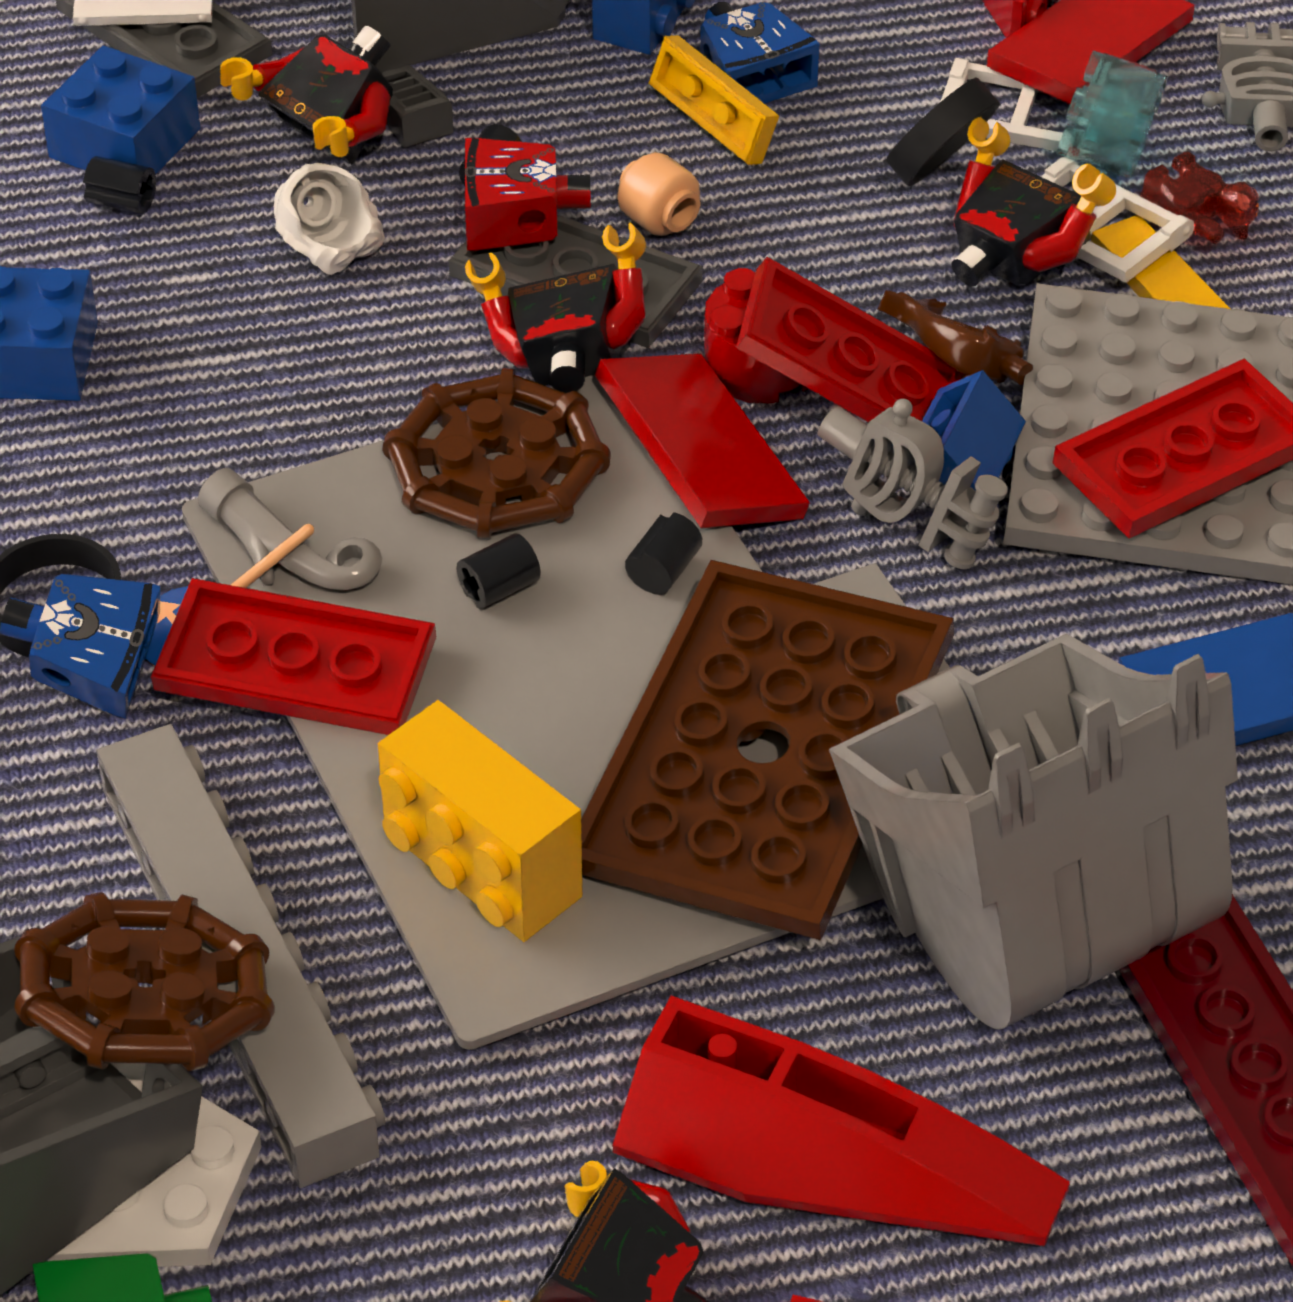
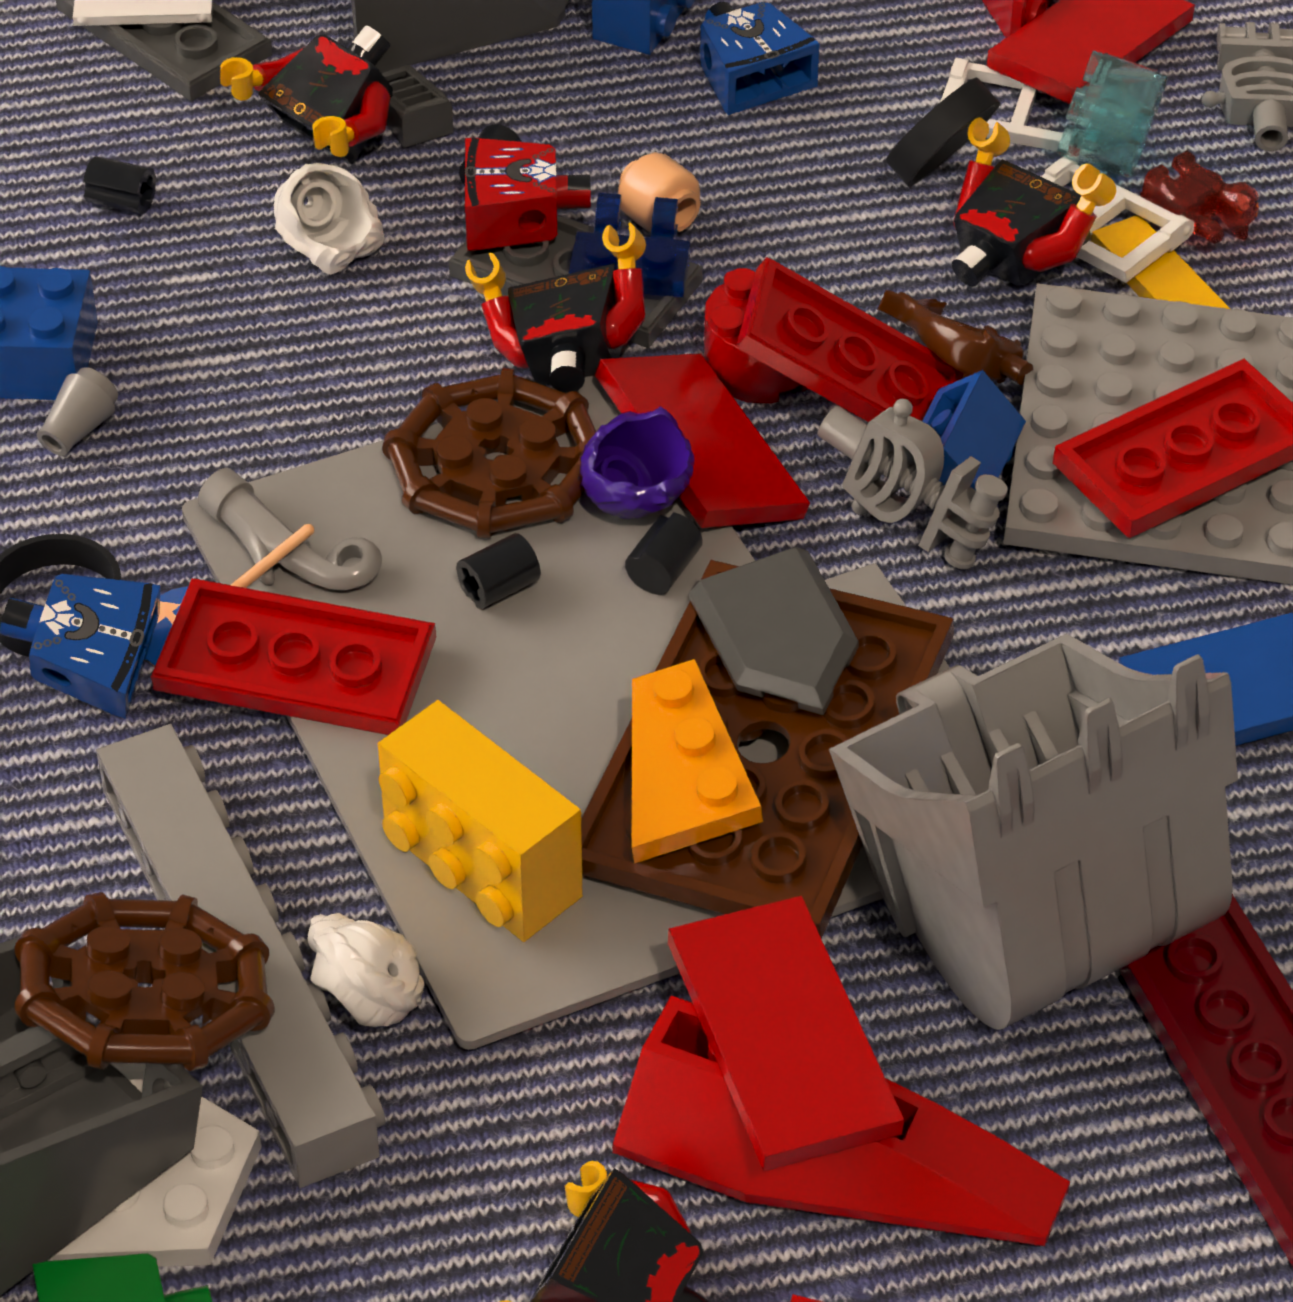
blue brick [41,45,201,174] -> none
yellow tile [648,35,779,165] -> none
none -> light grey cone [37,367,118,456]
none -> white hair [307,913,424,1027]
none -> clear blue plate [569,193,690,297]
none -> dark purple hair [580,407,695,520]
none -> light orange wing [632,659,763,864]
none -> red tile [668,895,904,1171]
none -> dark grey tile [689,547,859,715]

